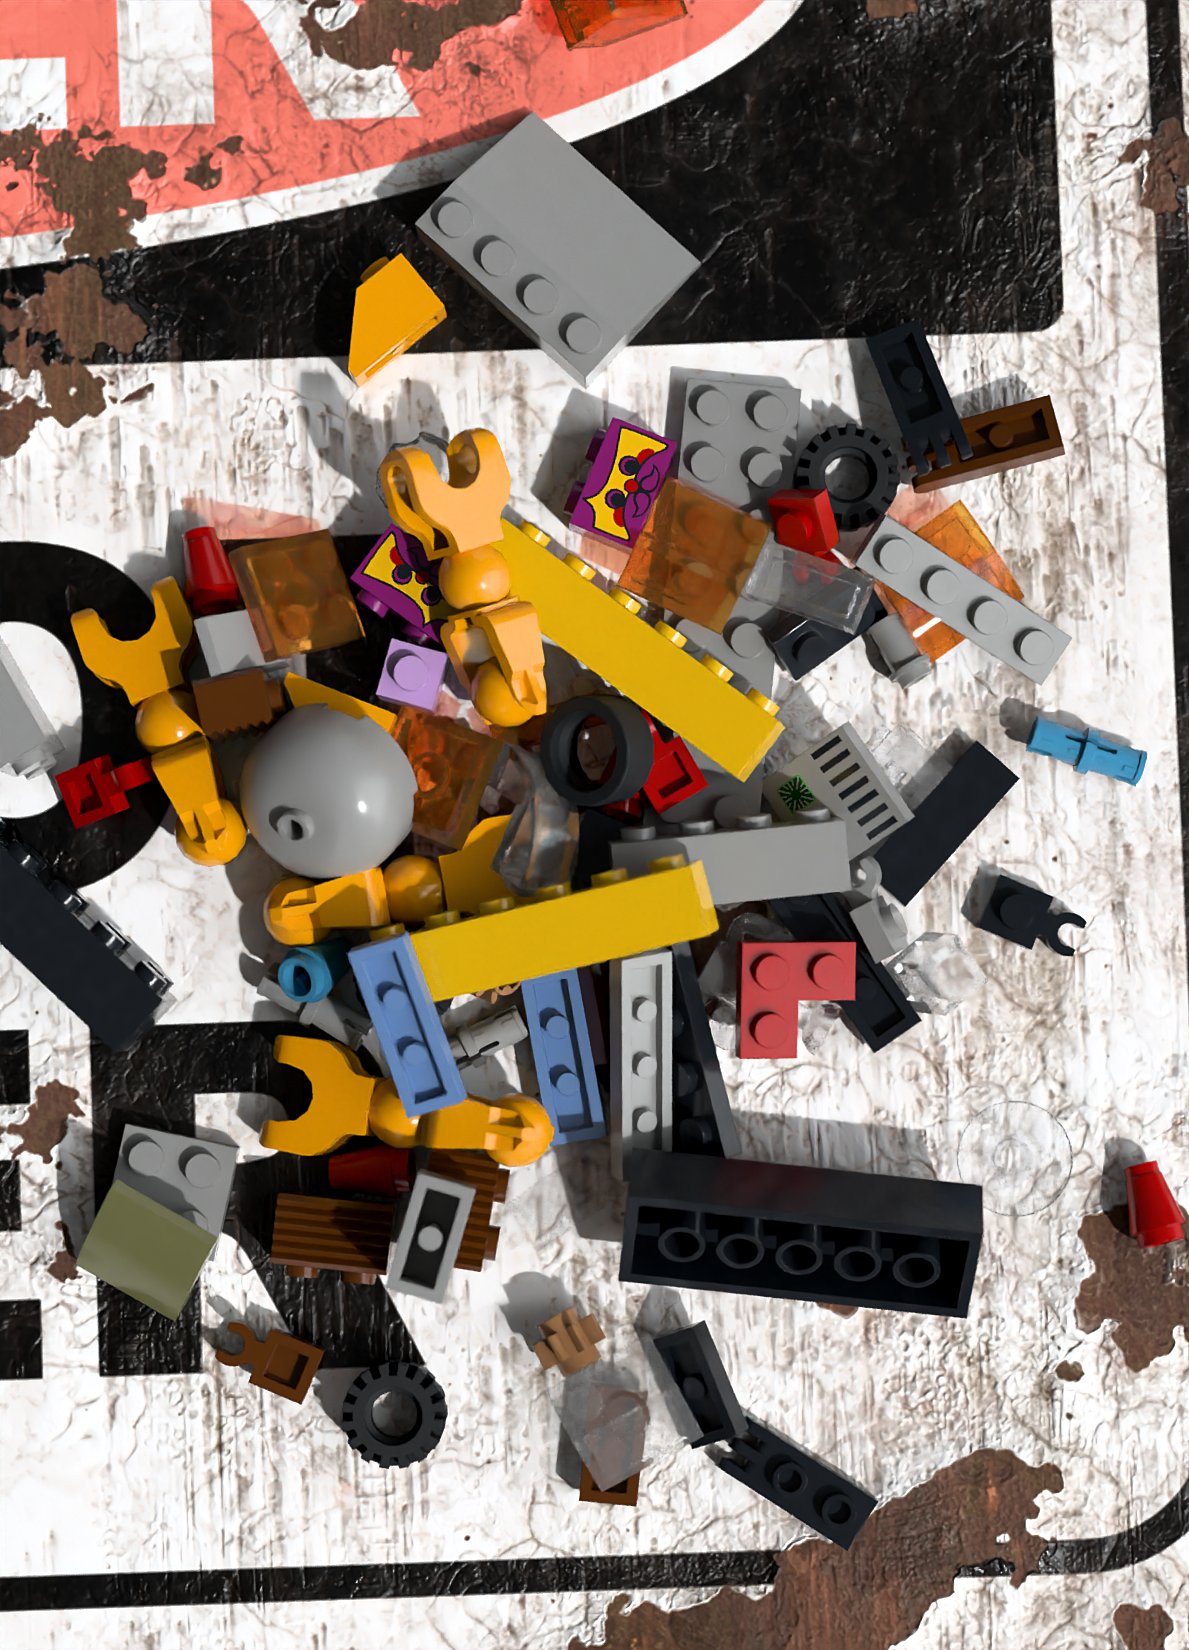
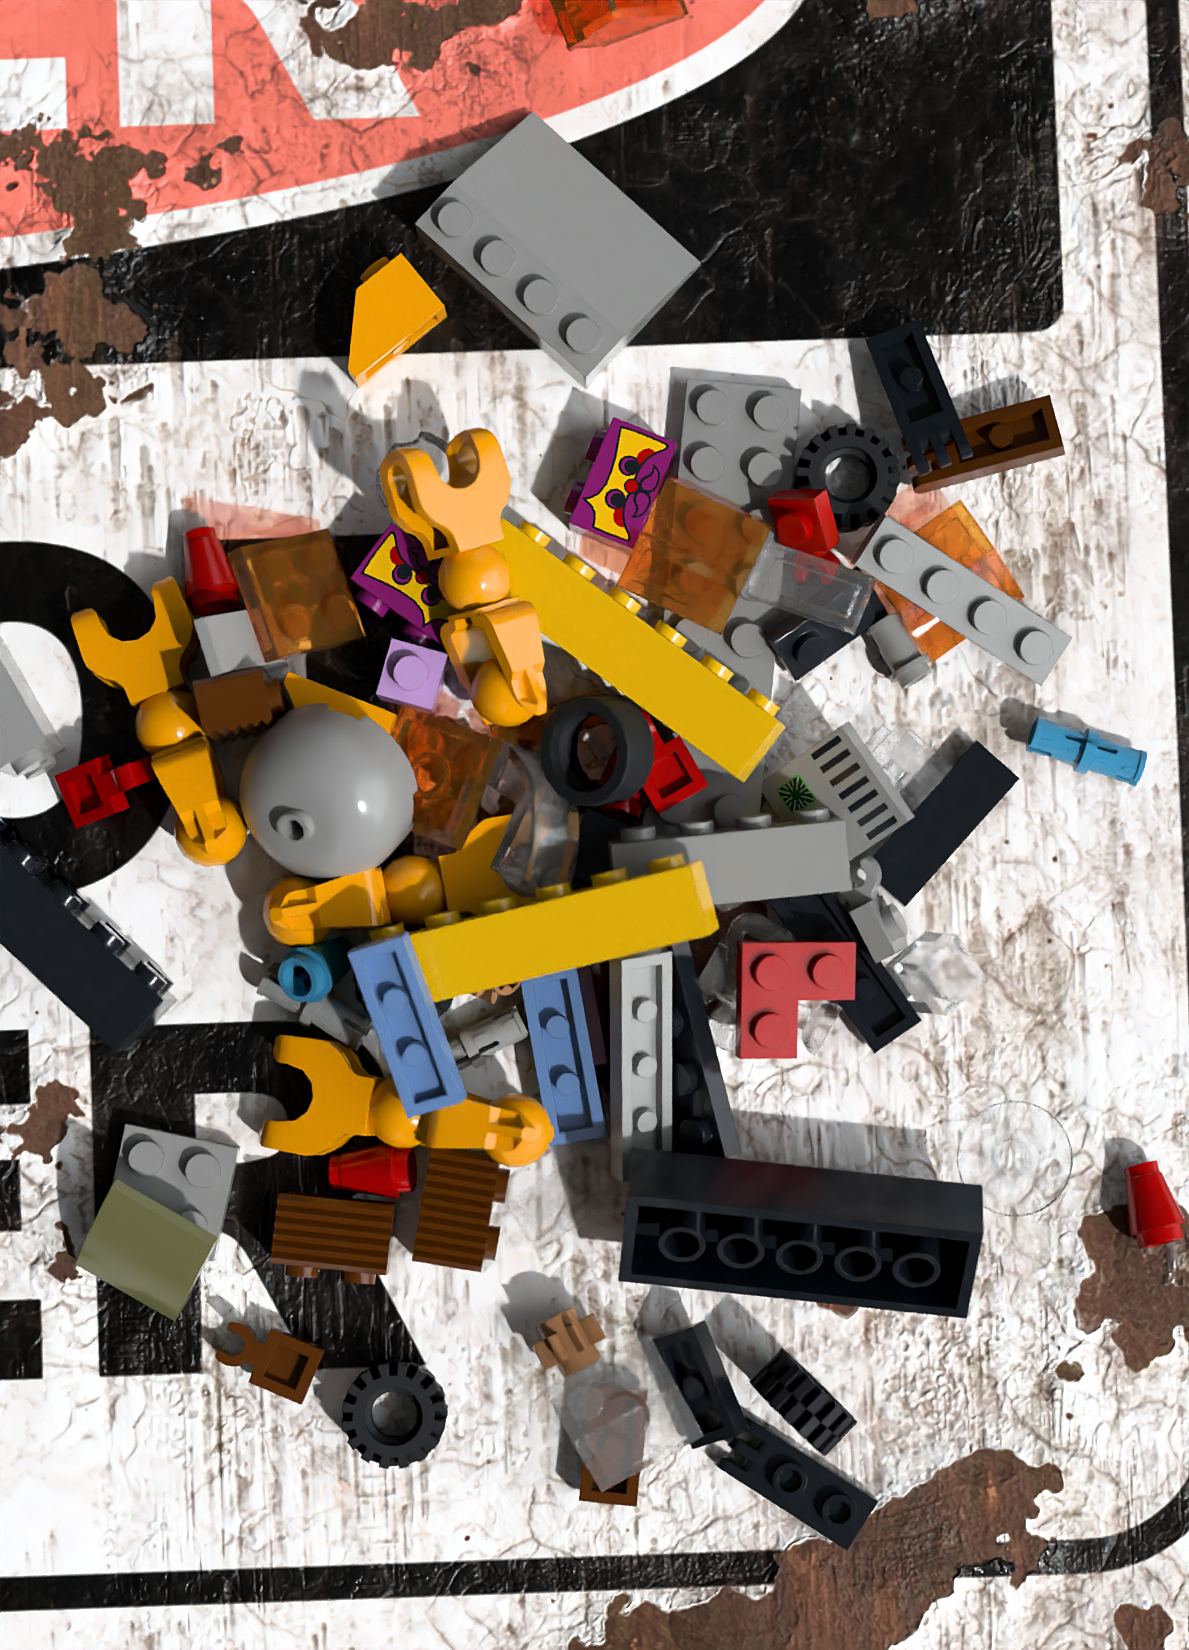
light grey brick [385,1169,477,1305] -> none
black plate [976,874,1087,956] -> none
none -> black tyre [750,1348,857,1456]

